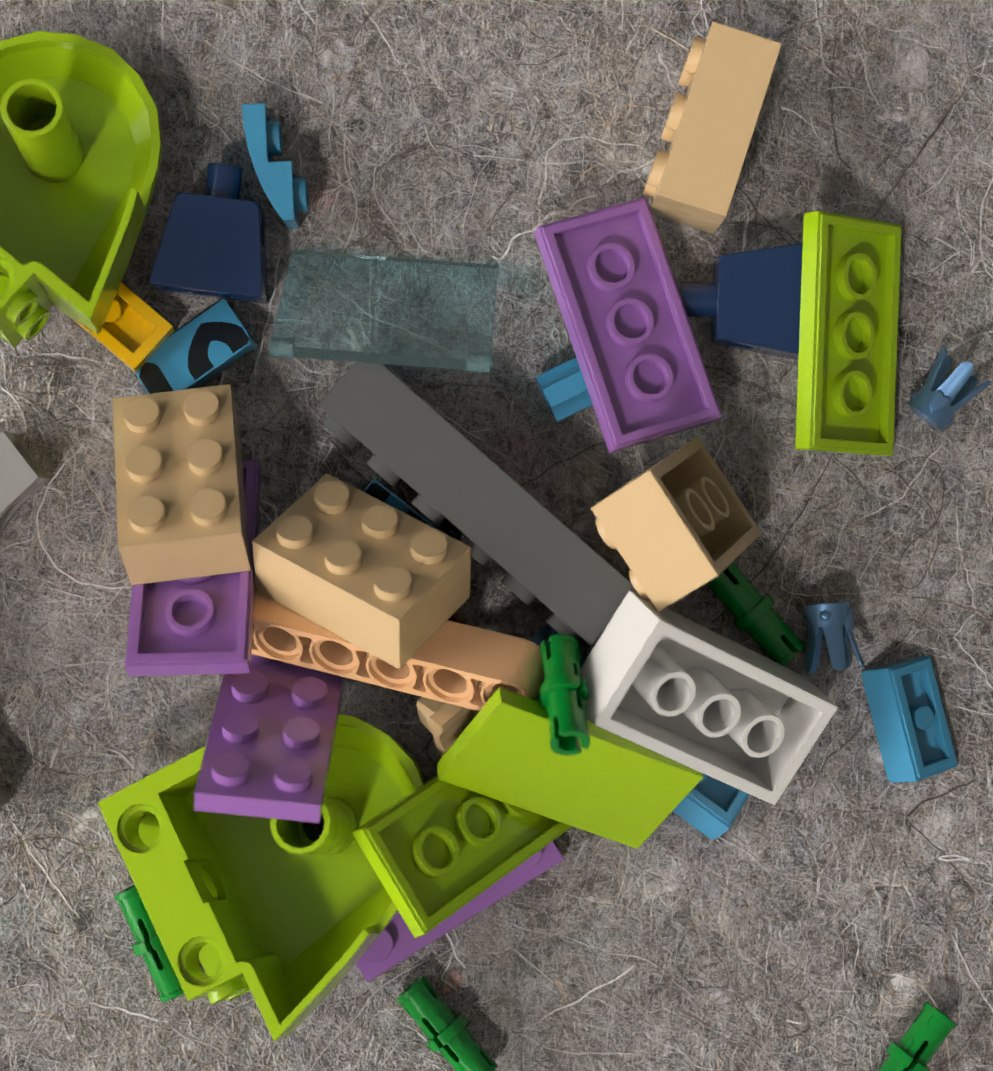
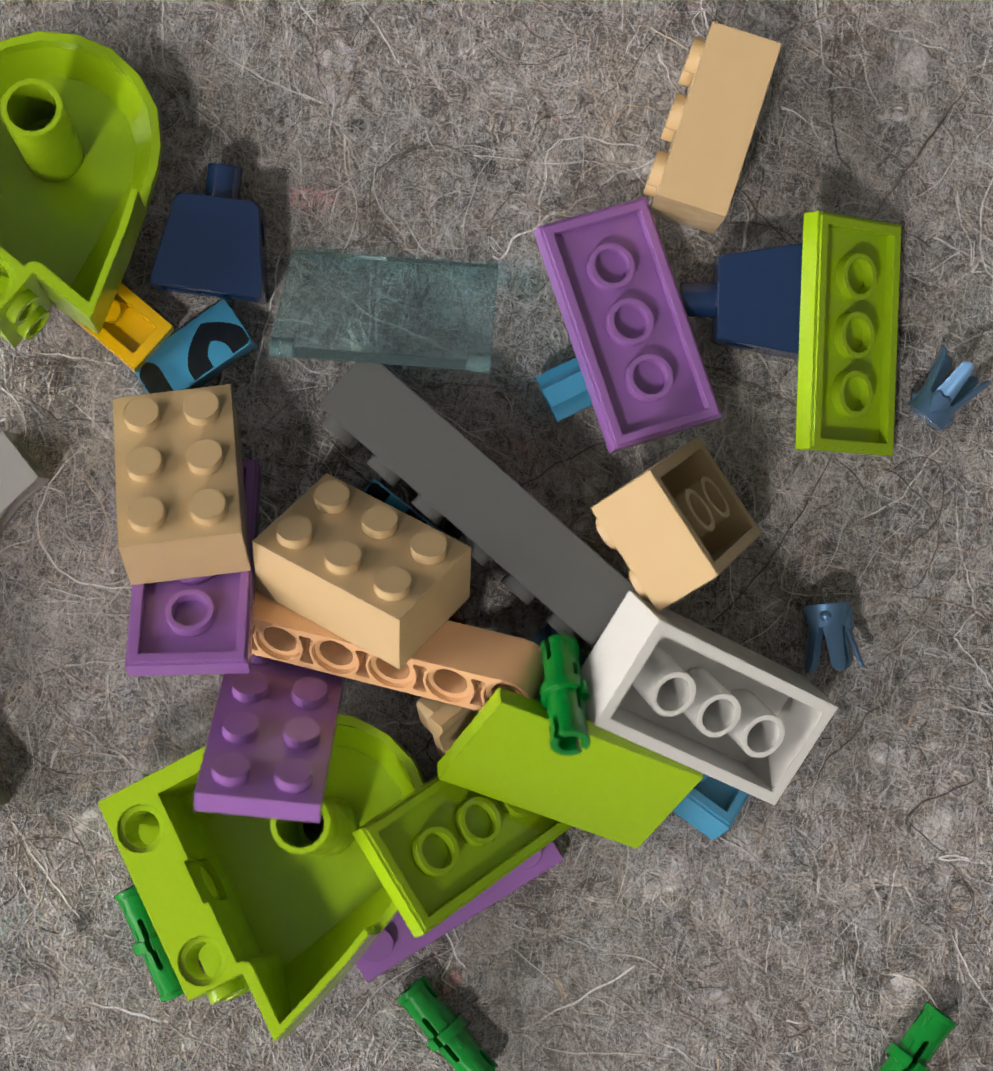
dark azure slope [241,103,309,229] -> none
green pin [704,561,806,666] -> none
dark azure slope [861,654,958,783] -> none

